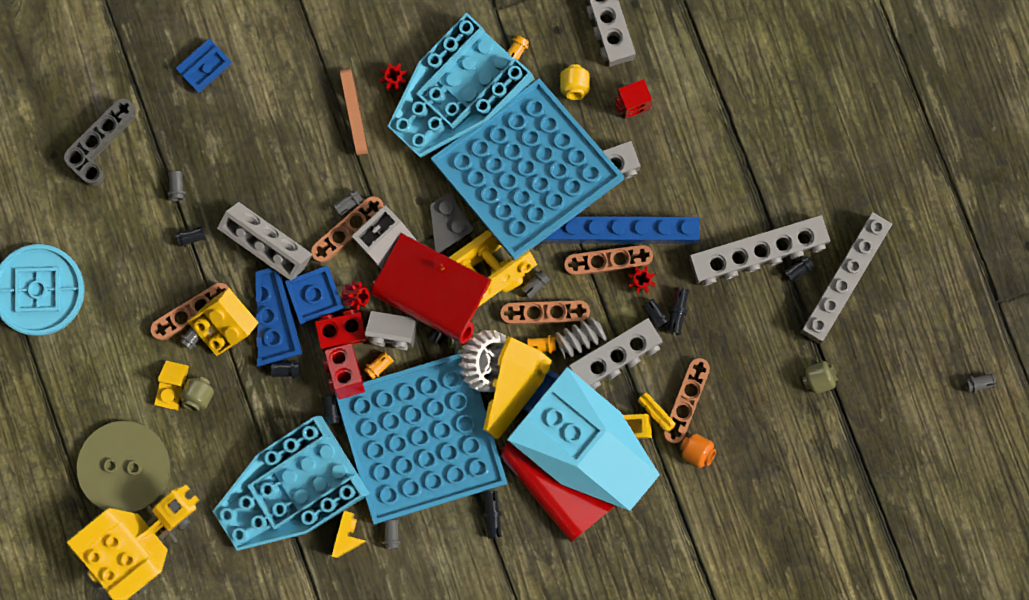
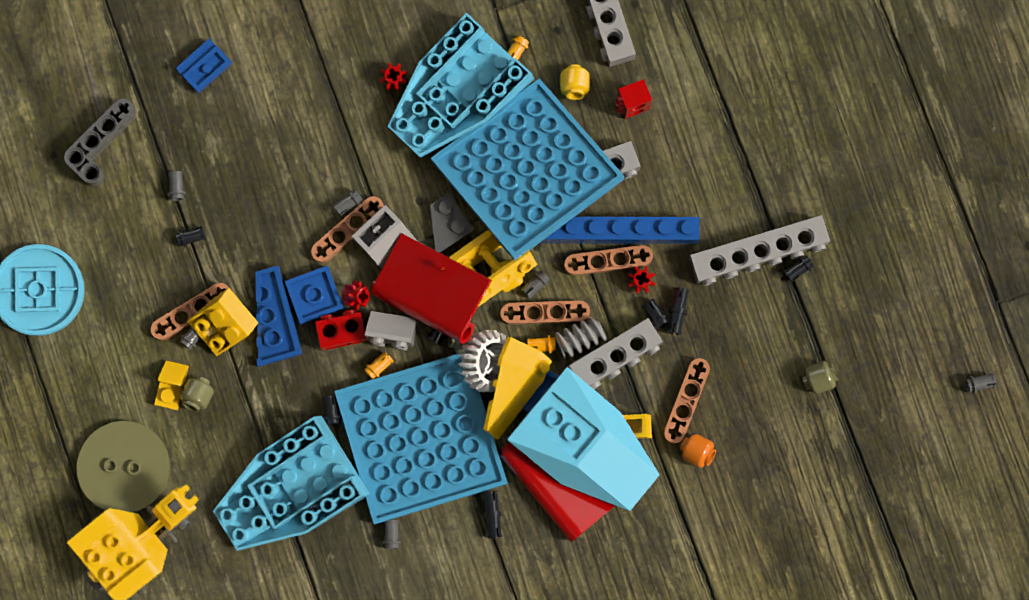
light grey brick [217,202,312,281] -> none
black pin [271,360,301,379] -> none
red brick [323,343,366,400] -> none
yellow slope [332,511,366,558] -> none
nougat beam [340,68,368,155] -> none
yellow axle [638,393,675,432] -> none
light grey brick [800,212,892,345] -> none

